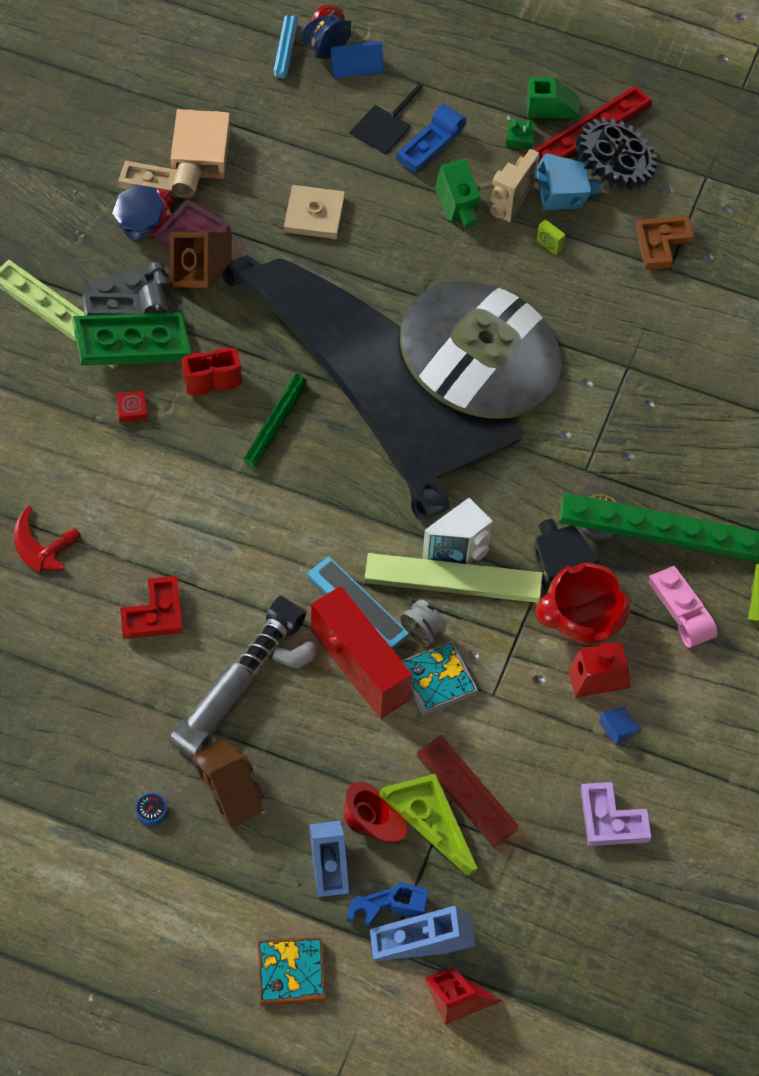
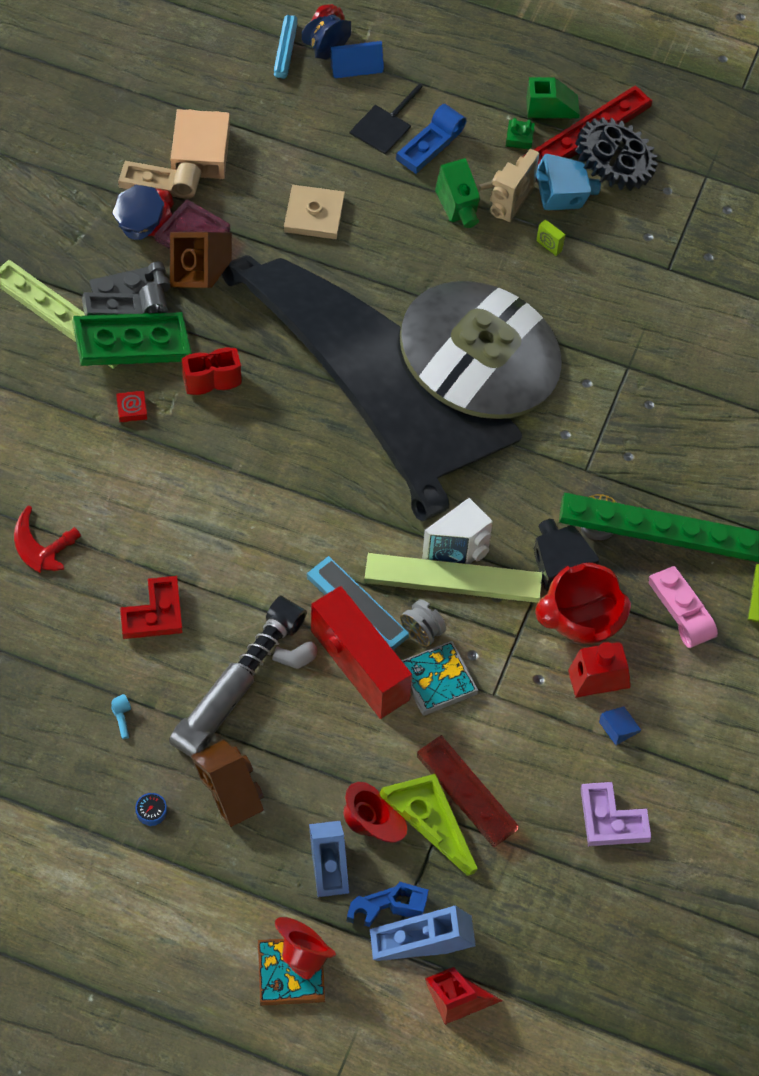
green axle [243,373,308,469] -> none
dark orange plate [635,216,694,270] -> none
none -> medium azure hand [111,694,131,739]
none -> red piece [275,917,336,979]

